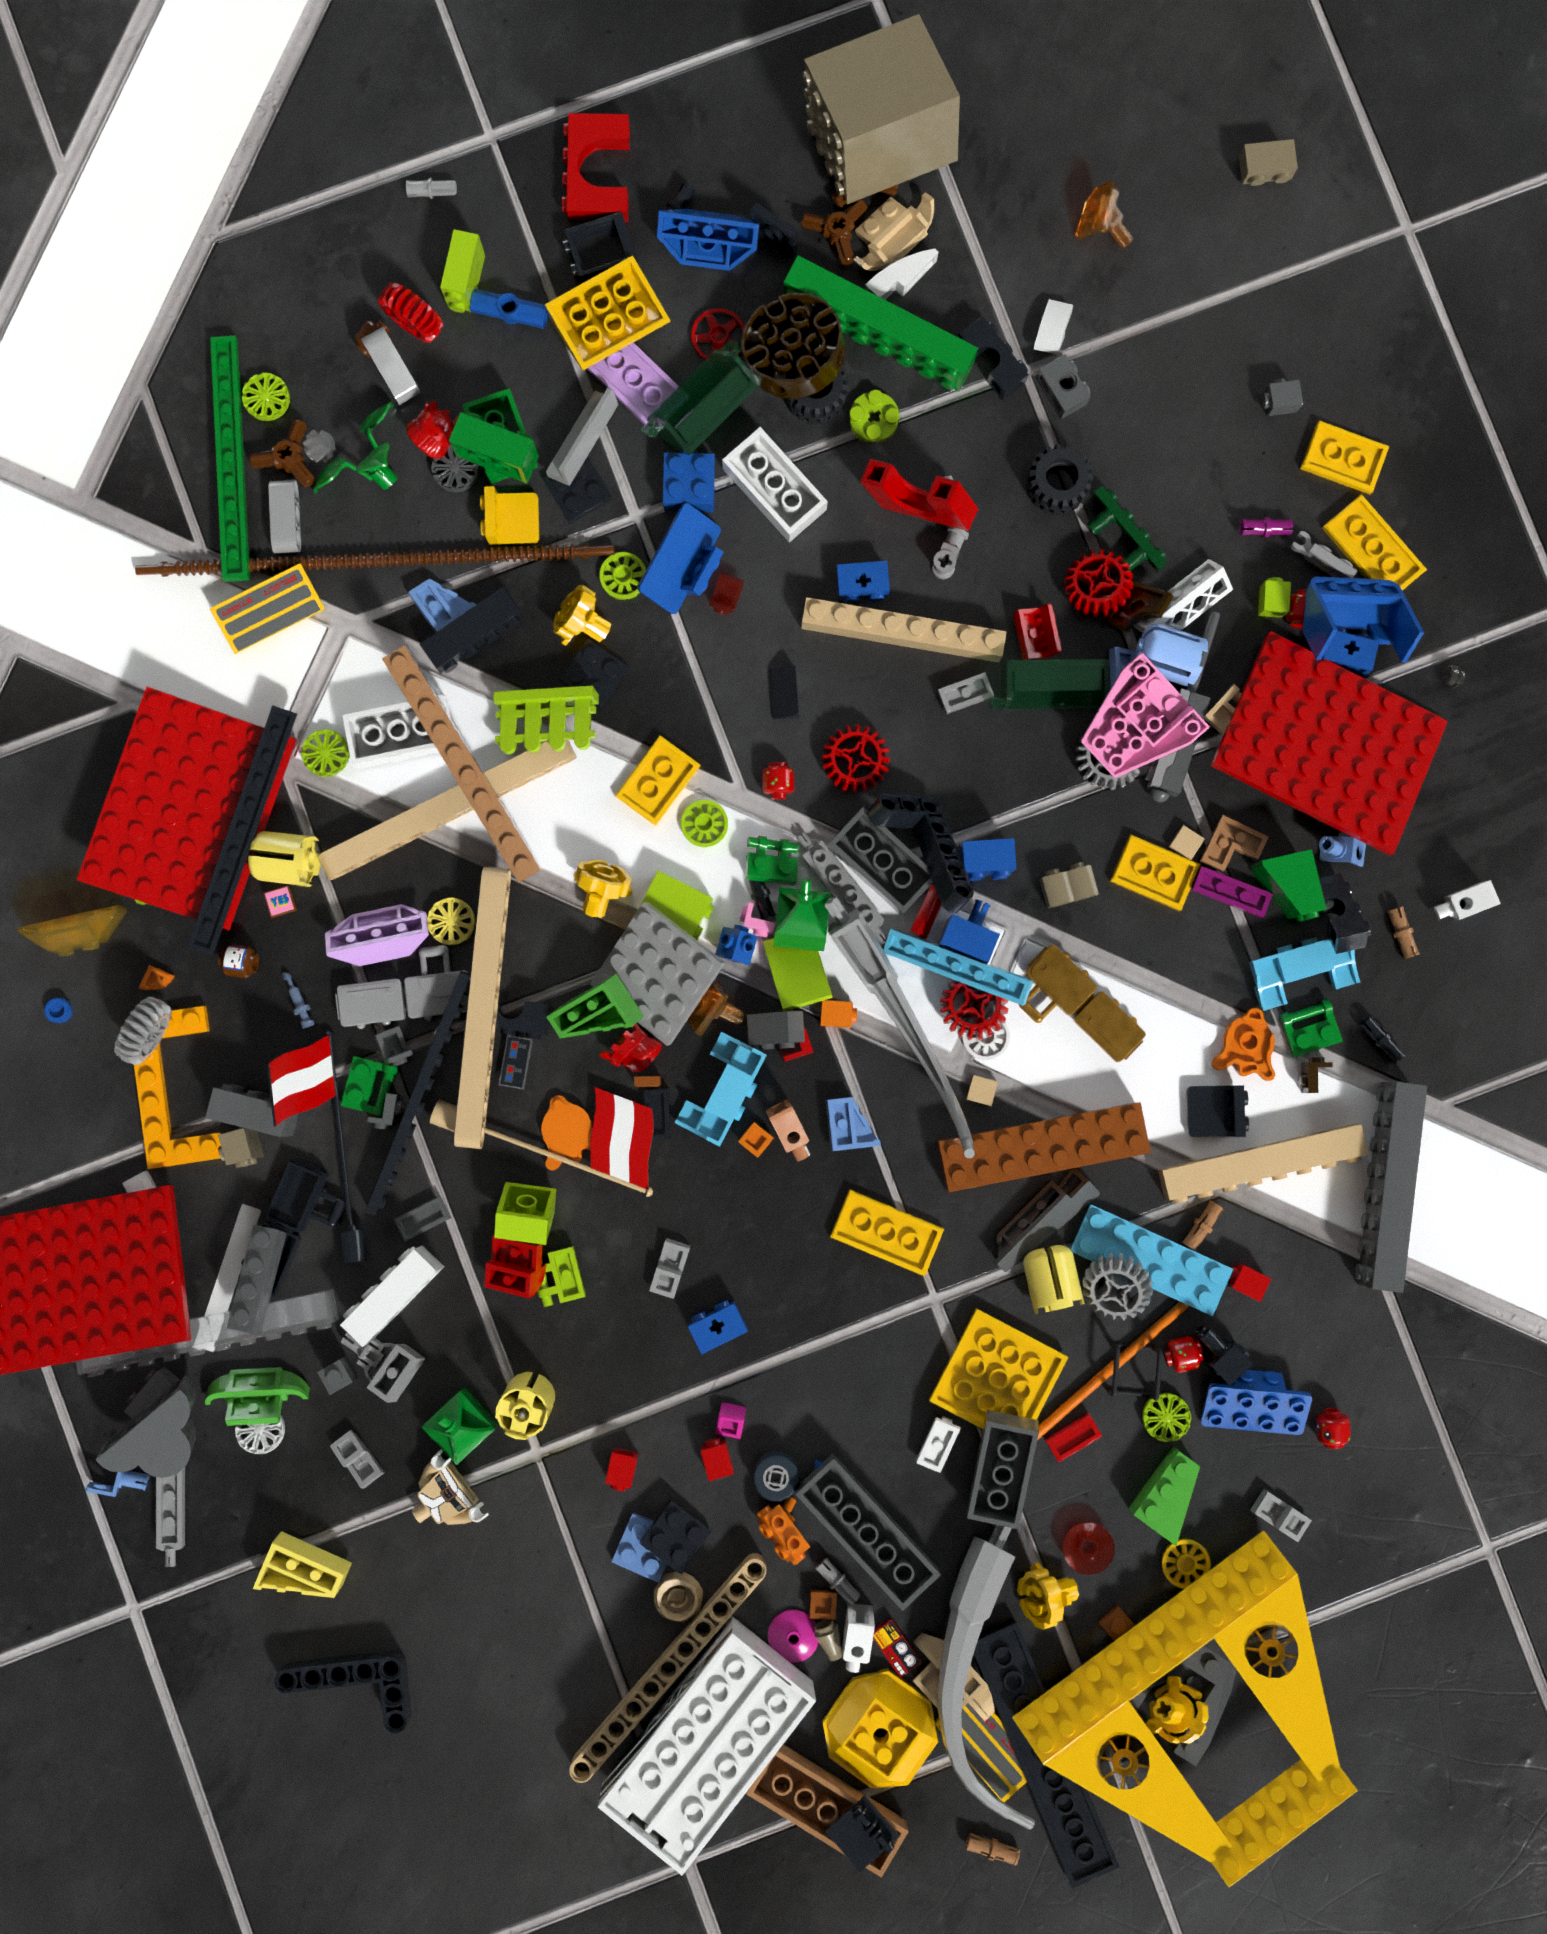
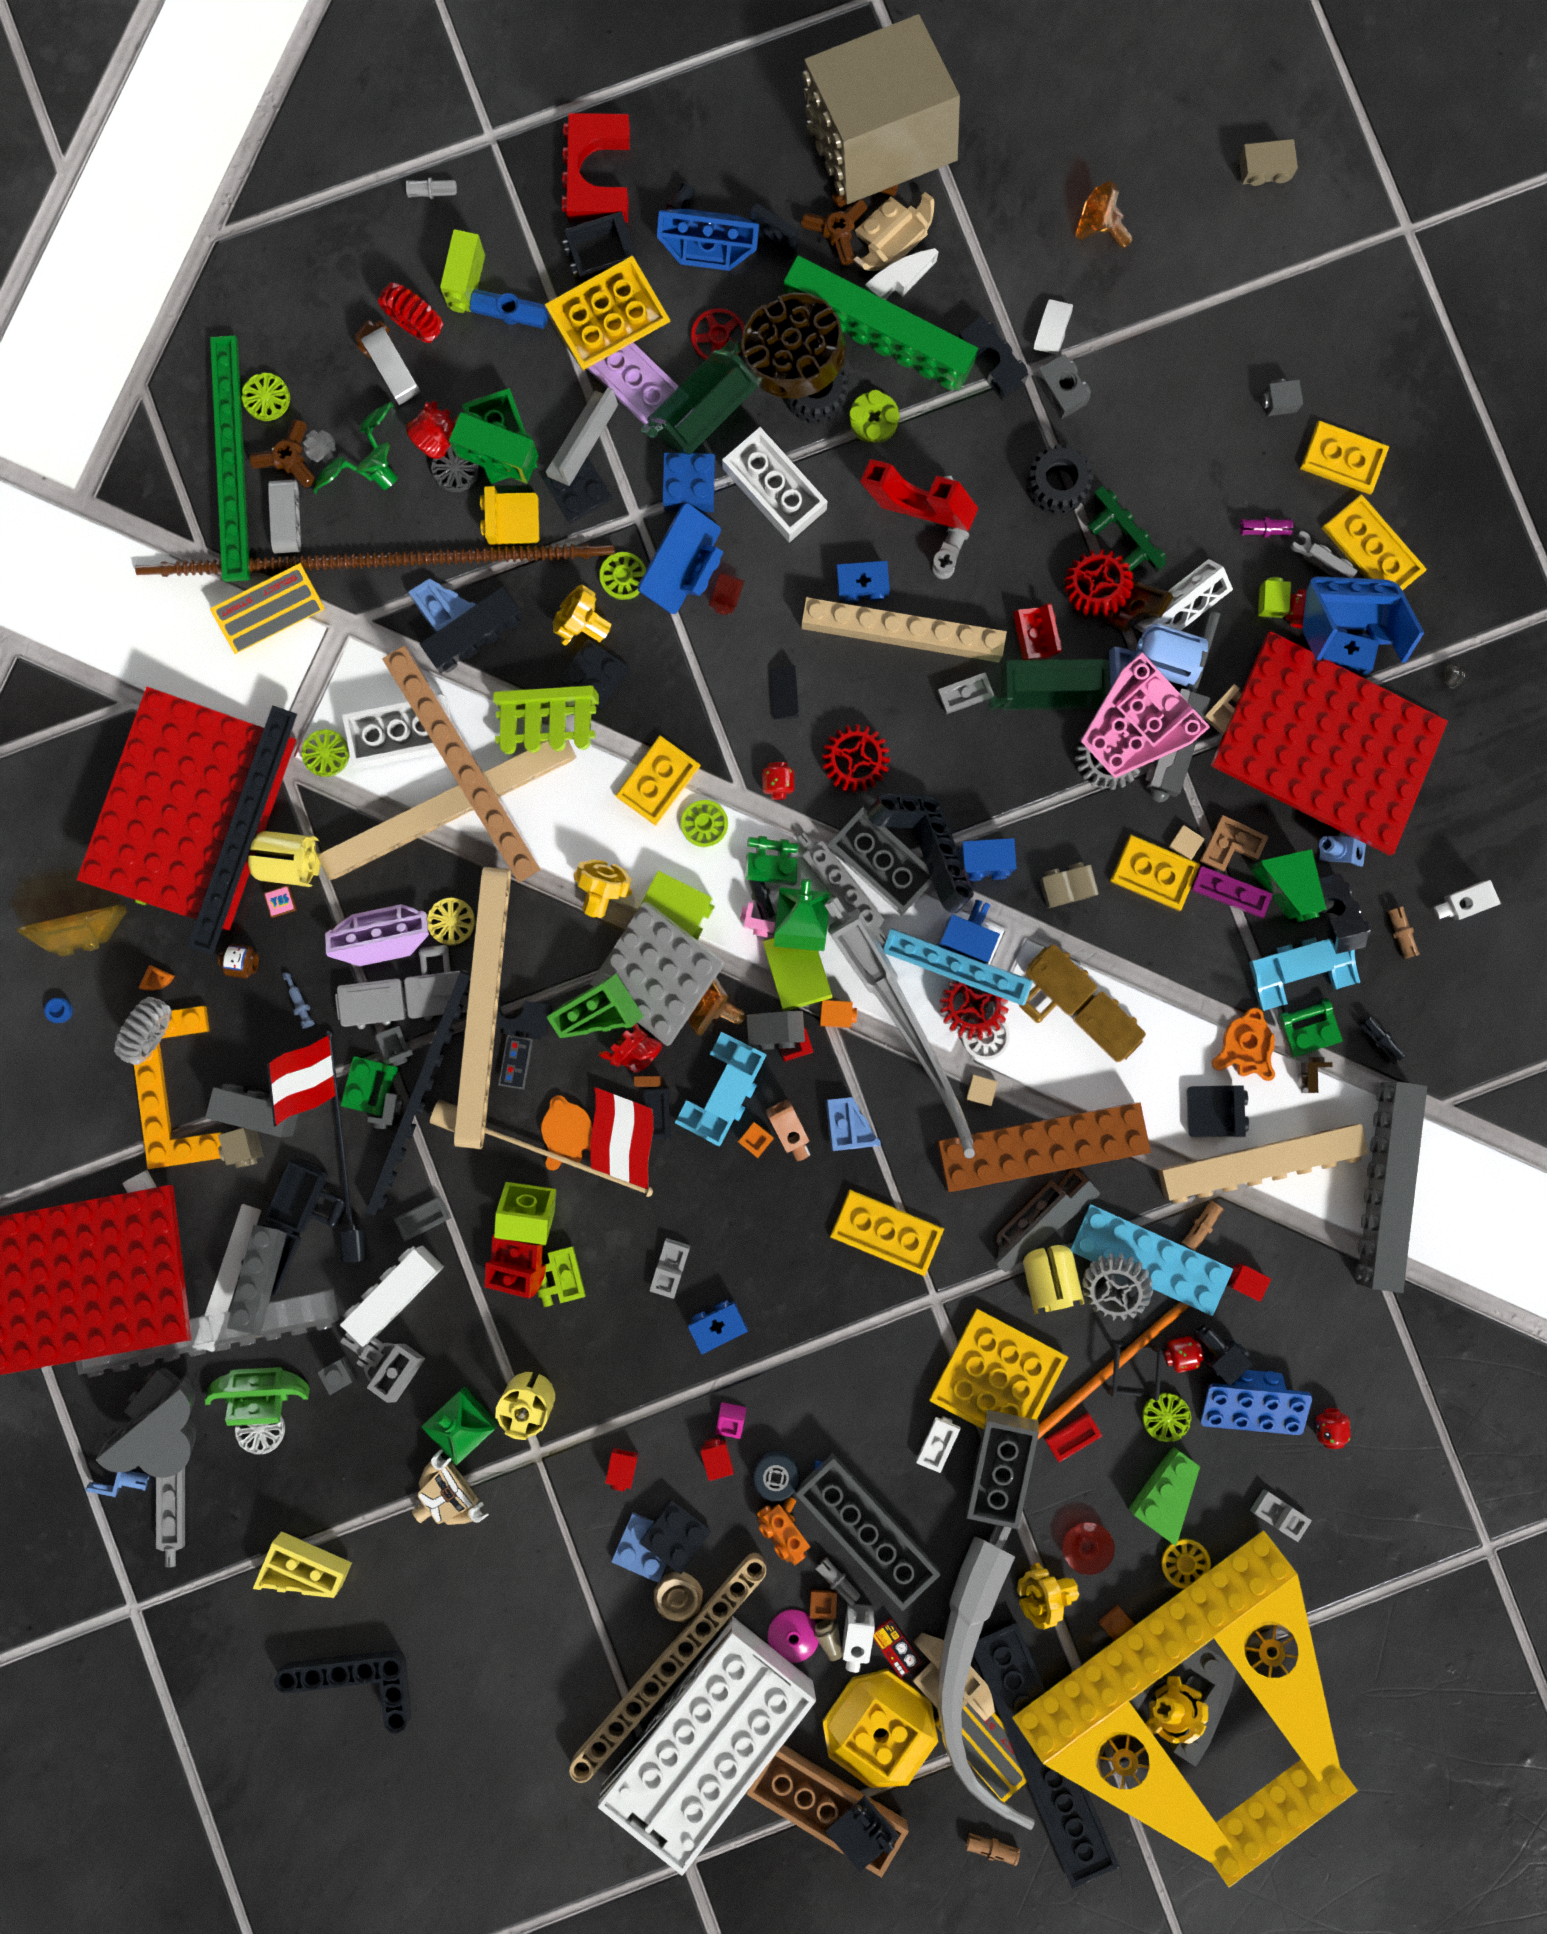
light grey slope [330,1430,385,1488] -> none
blue brick [715,924,758,966] -> none
red tile [910,885,942,940] -> none

